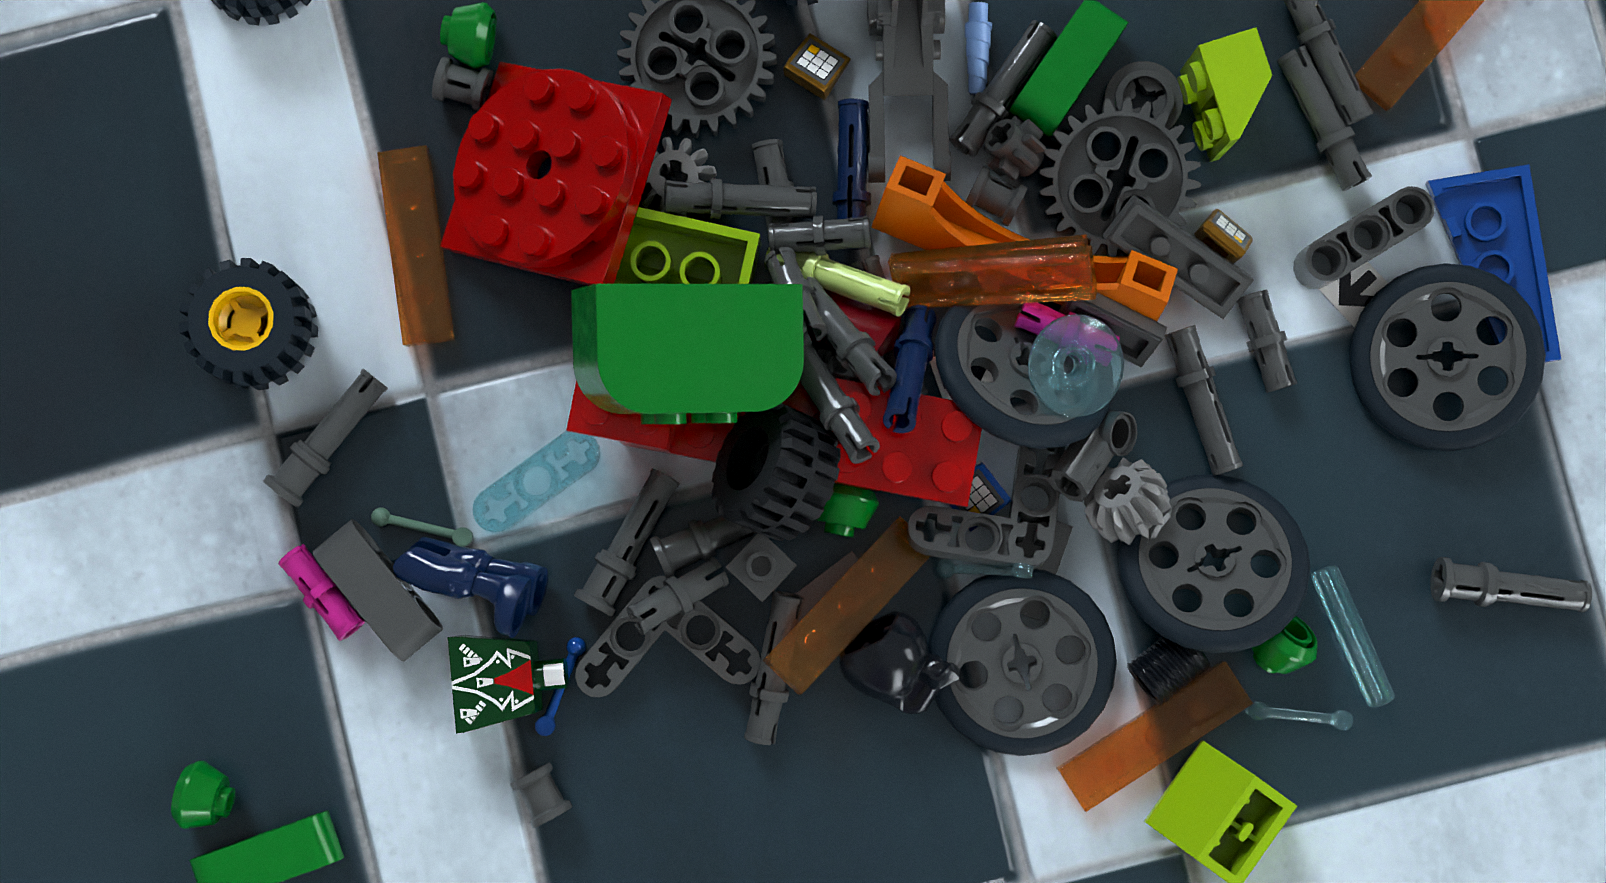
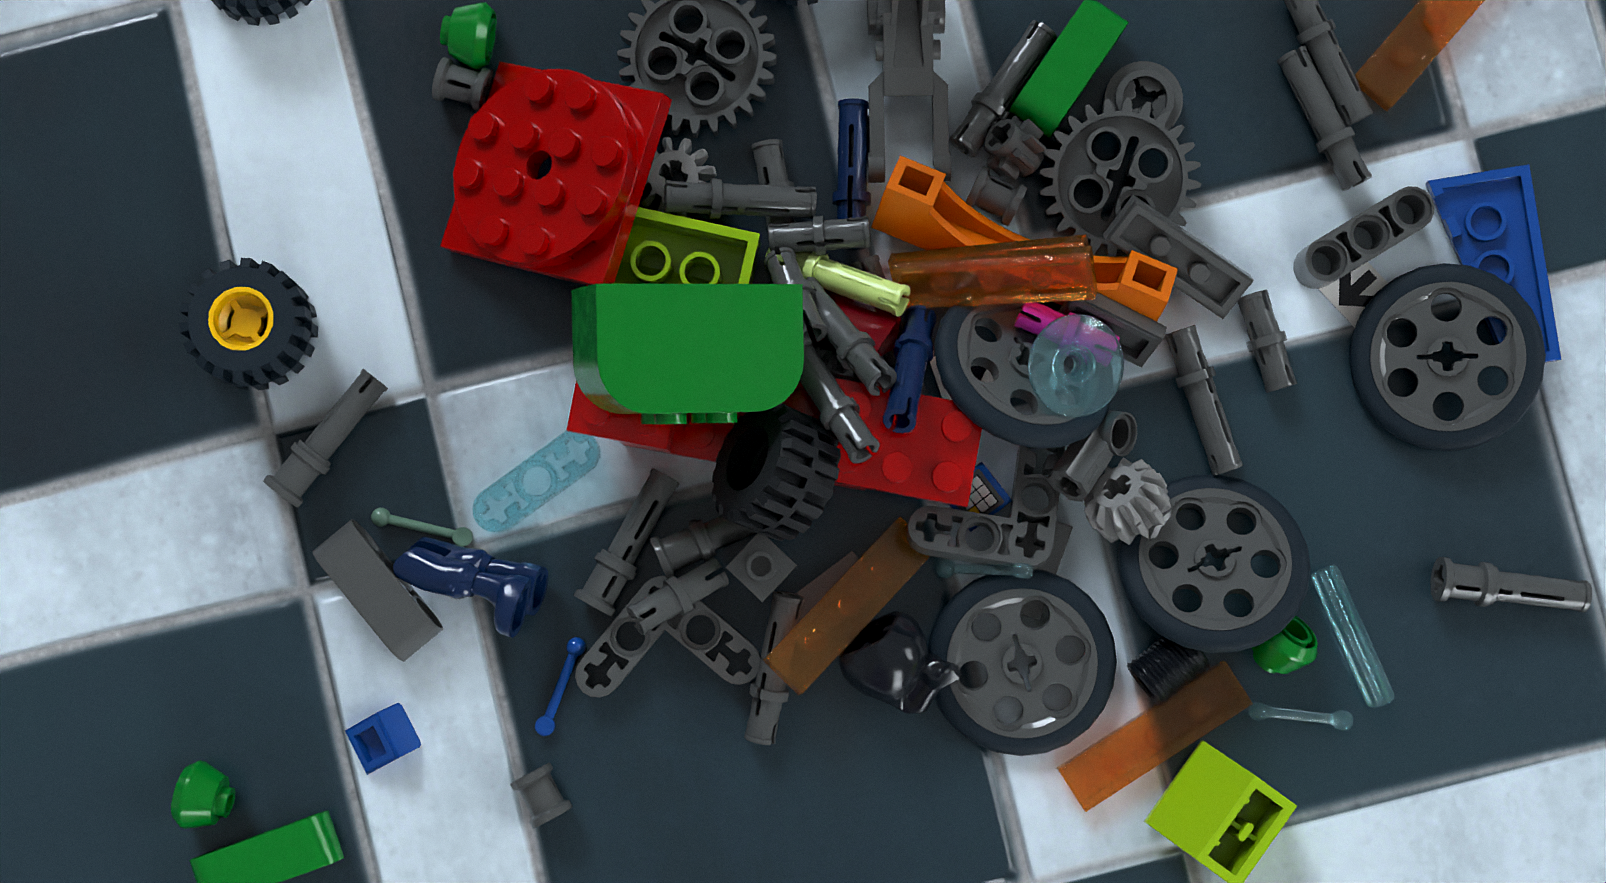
dark pink pin [278,544,365,641] -> none
clear orange tile [377,145,455,347] -> none
dark green torso [448,635,569,734] -> none
slope [783,33,851,101] -> none
green cone [816,483,879,537] -> none
light blue animal [965,2,992,96] -> none
lime slope [1177,27,1272,162] -> none
pearl gold slope [1194,209,1253,263] -> none
none -> blue slope [345,703,421,775]

